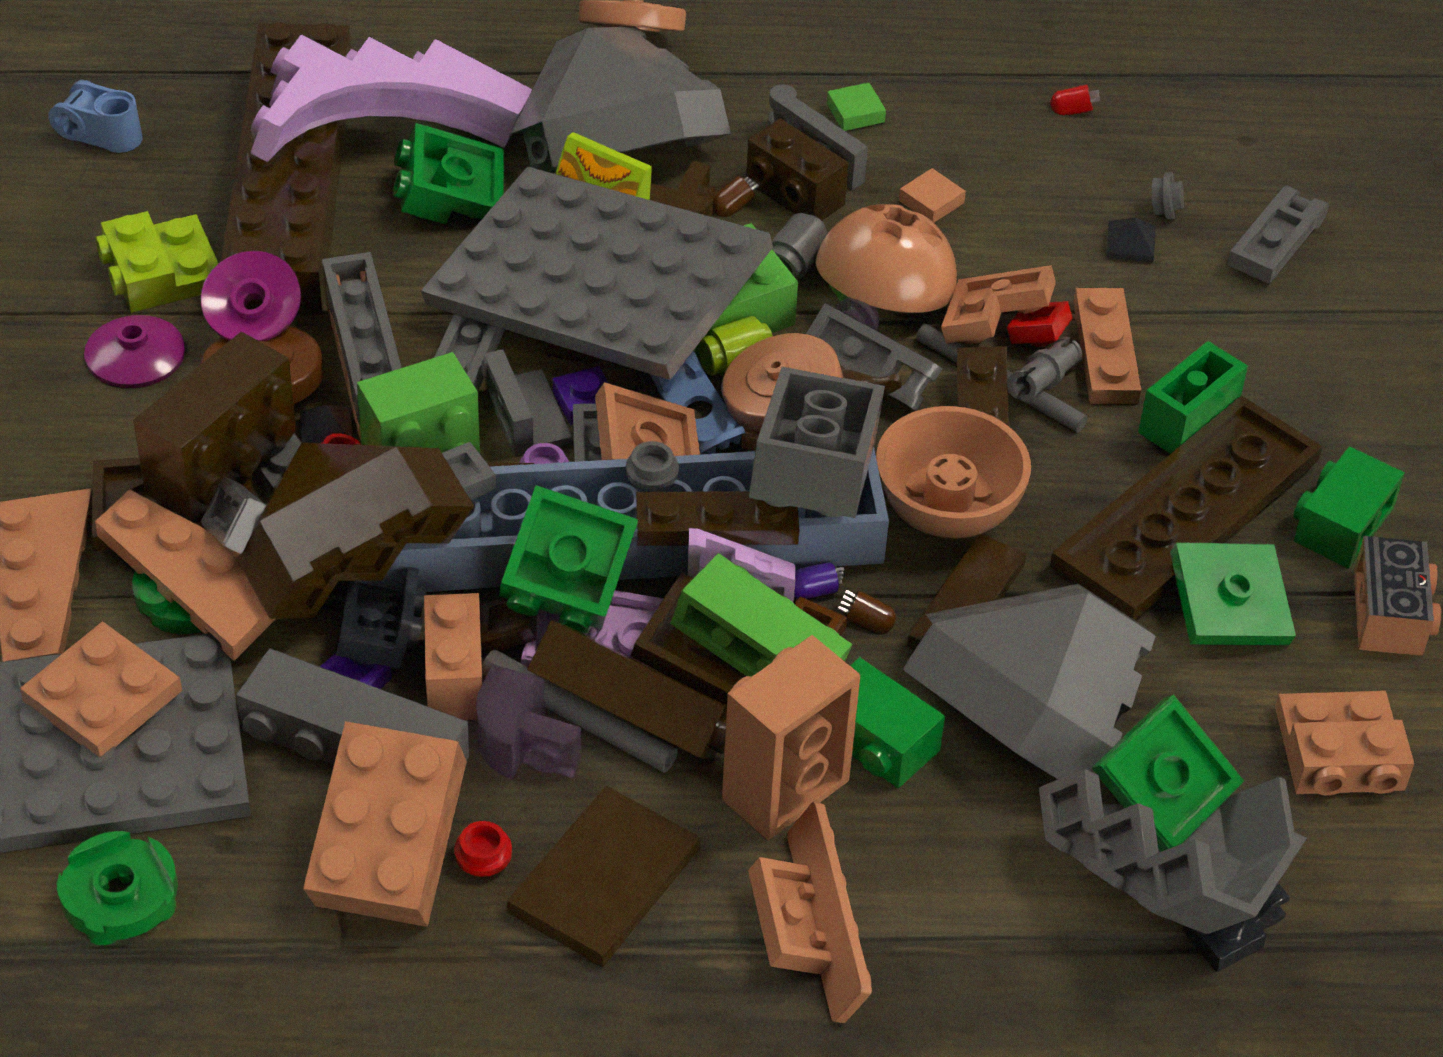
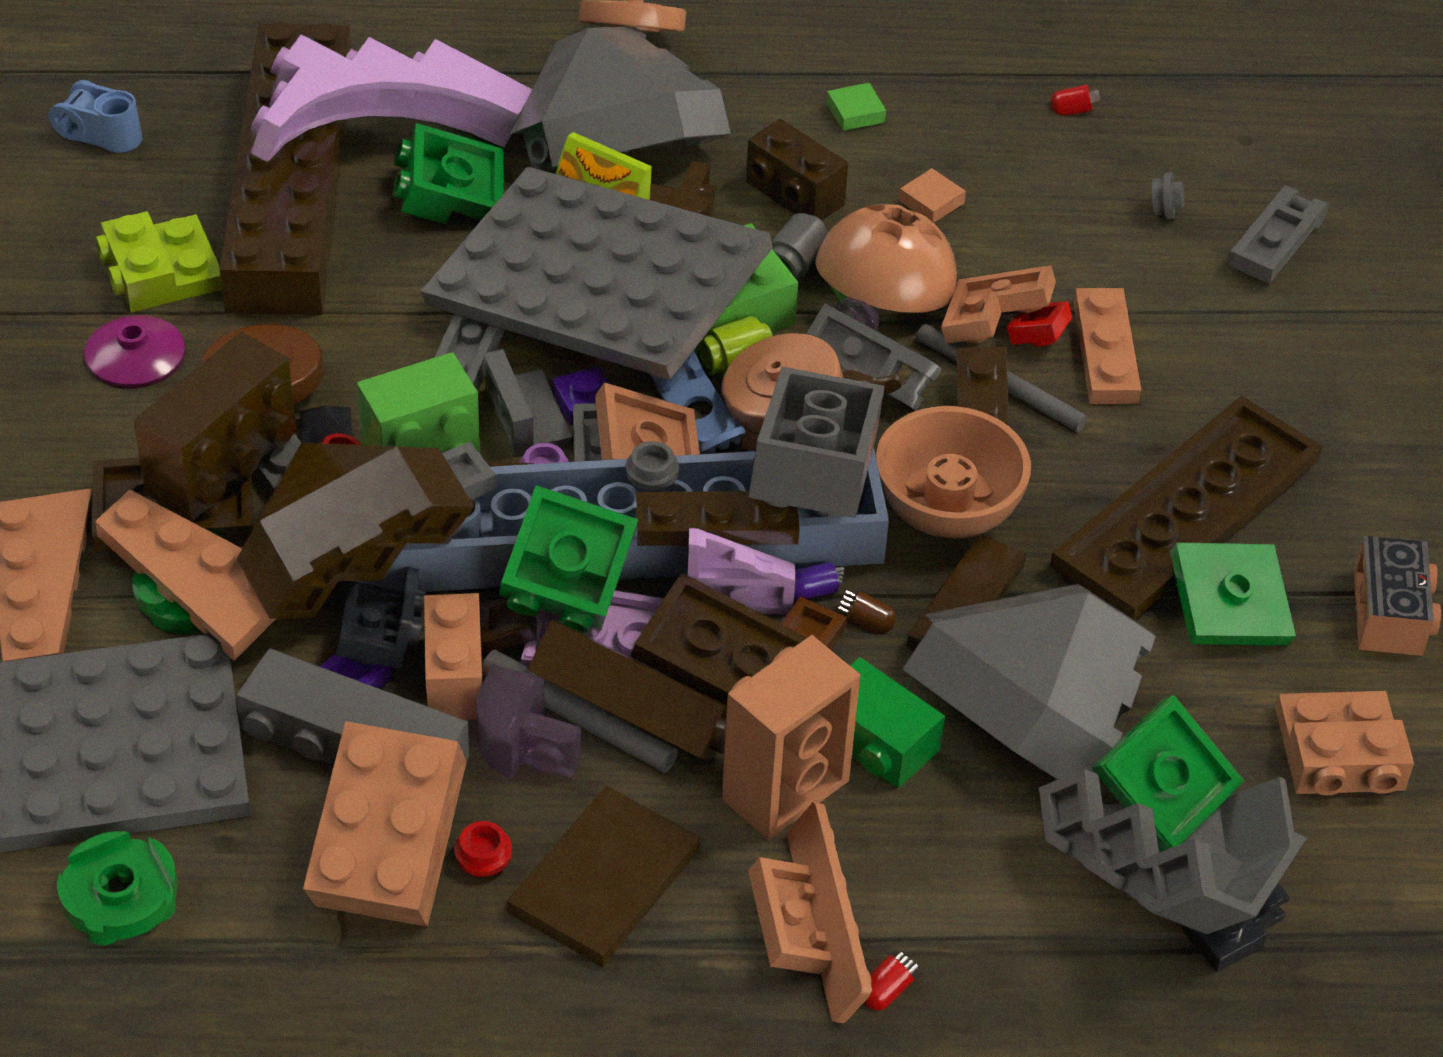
nougat plate [20,621,182,757] -> none
magenta dish [201,251,301,341] -> none
dark grey plate [201,477,266,554] -> none
dark grey piece [322,252,402,439] -> none
bright green brick [670,553,852,677] -> none
reddish brown piece [713,176,759,217] -> none
dark grey plate [768,84,868,190] -> none
dark grey pin [1008,337,1082,402] -> none
black slope [1106,218,1156,262] -> none
green brick [1138,341,1248,454] -> none
green brick [1293,446,1405,569] -> none
none -> red piece [863,952,919,1010]

